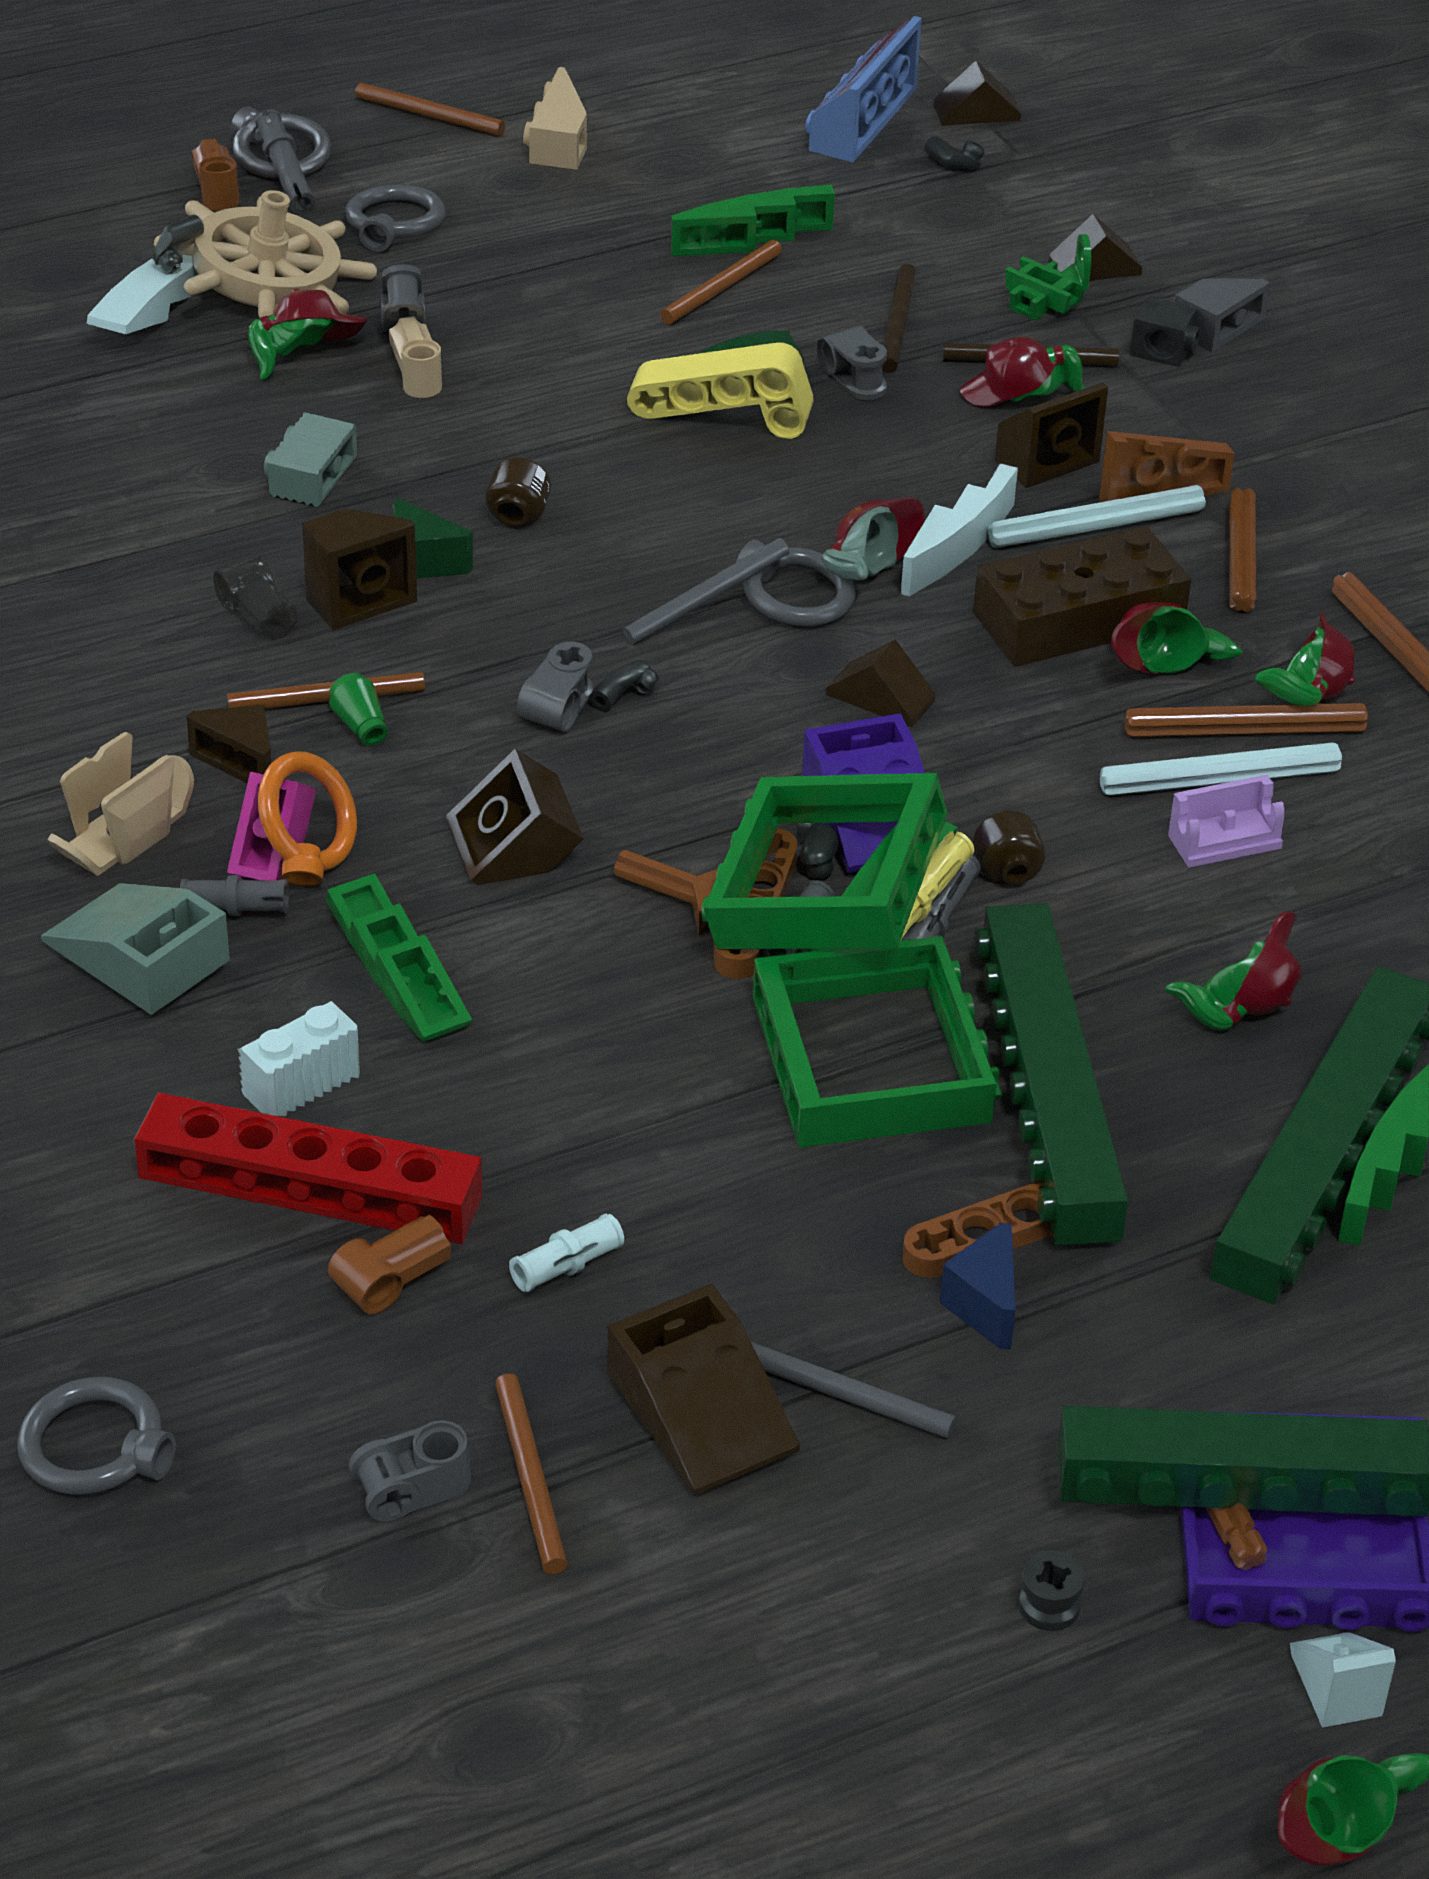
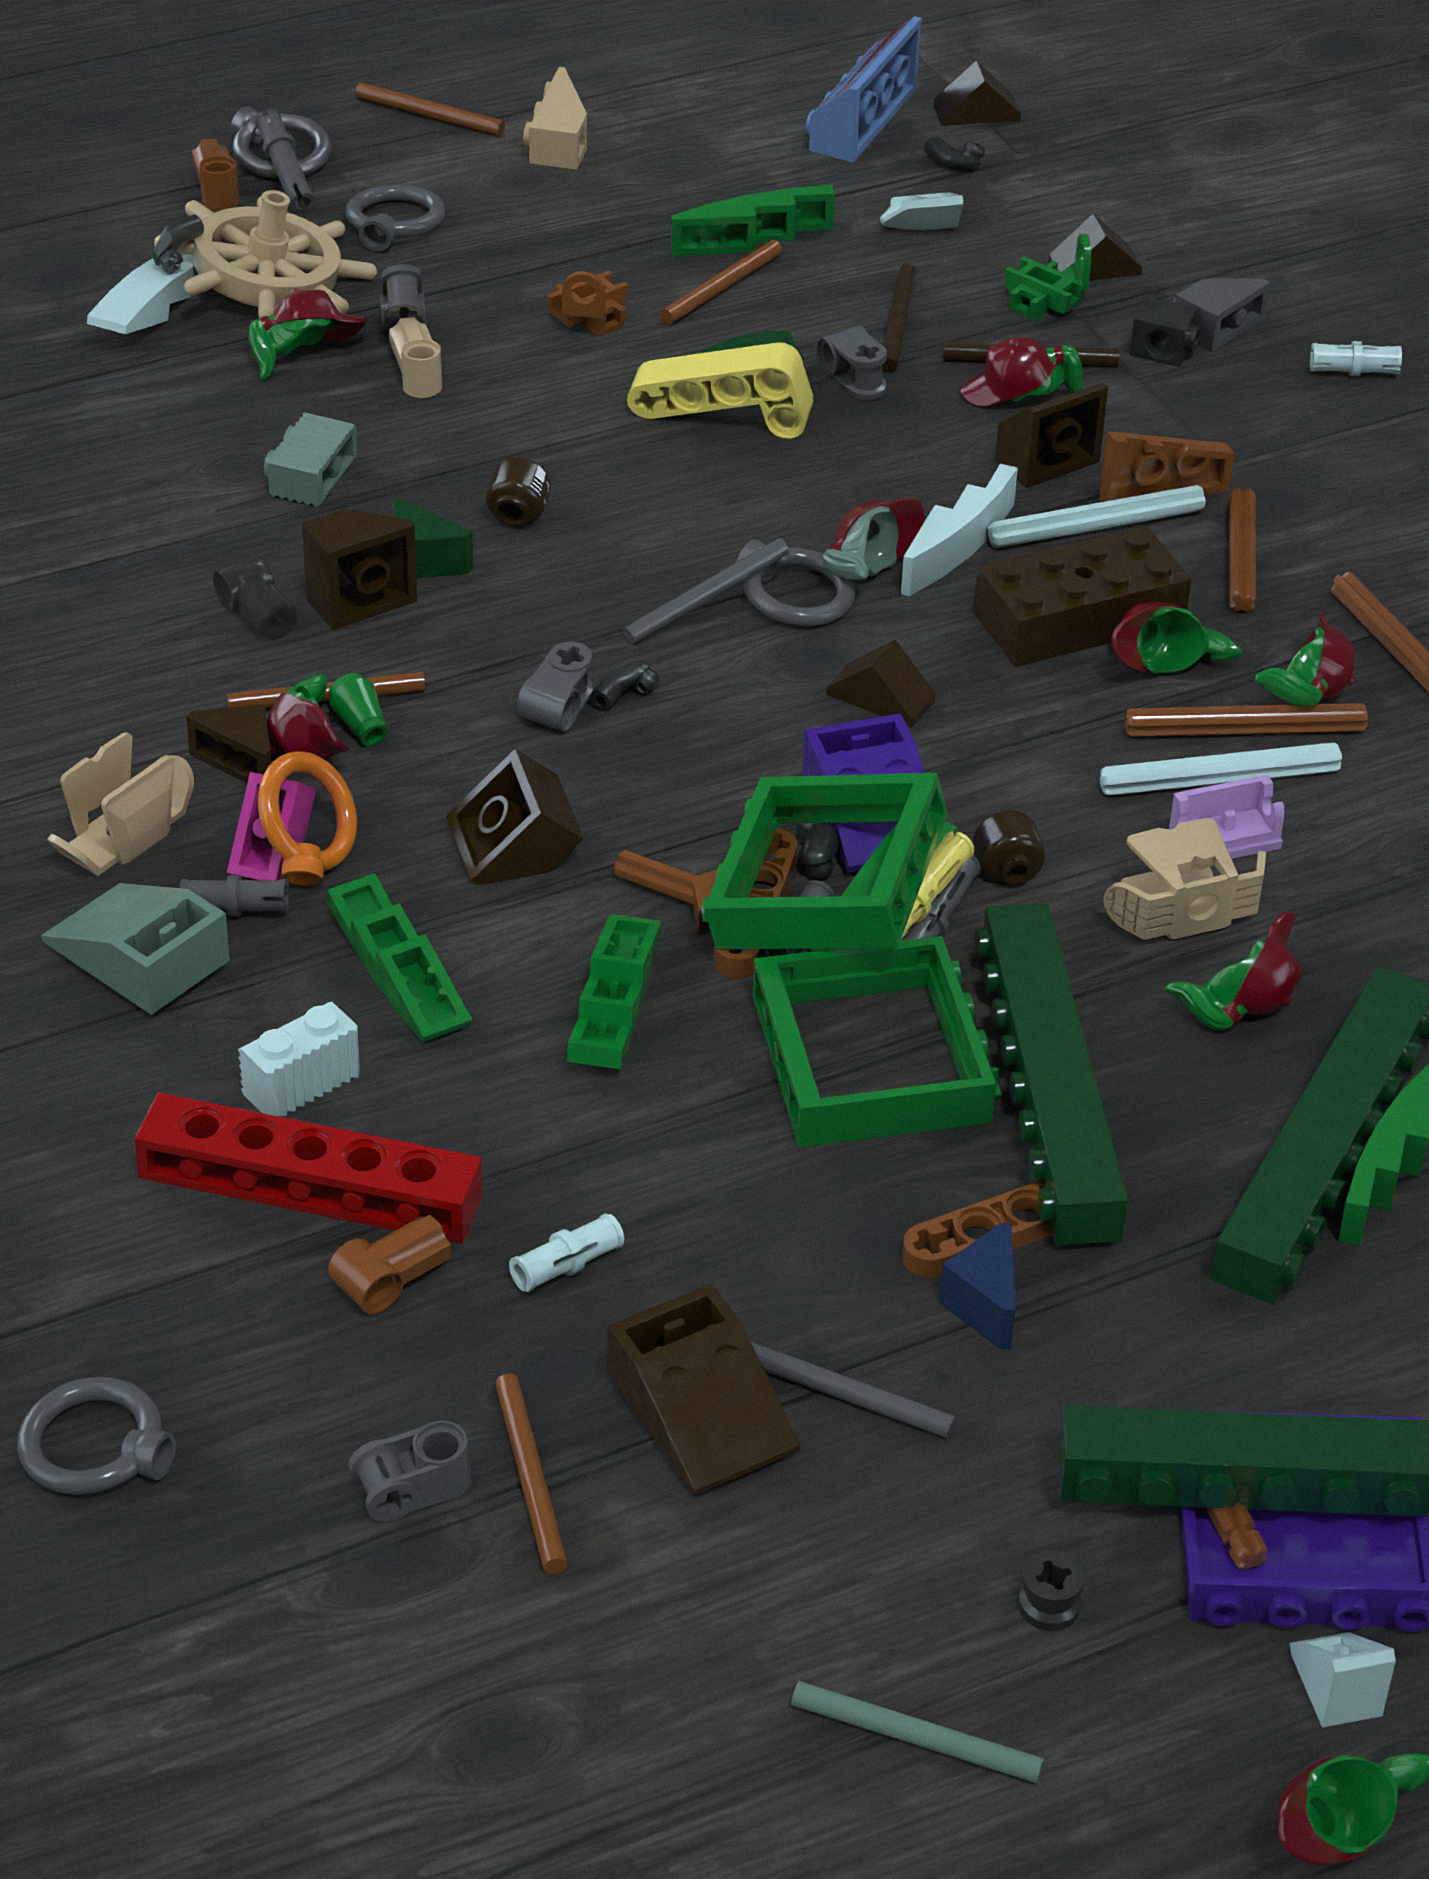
none -> dark red hair [267,673,350,760]
none -> dark orange piece [547,270,628,337]
none -> green slope [567,914,662,1069]
none -> sand green bar [791,1681,1045,1784]
none -> light aqua slope [880,192,963,230]
none -> tan piece [1104,818,1266,940]
none -> light aqua pin [1310,341,1402,376]

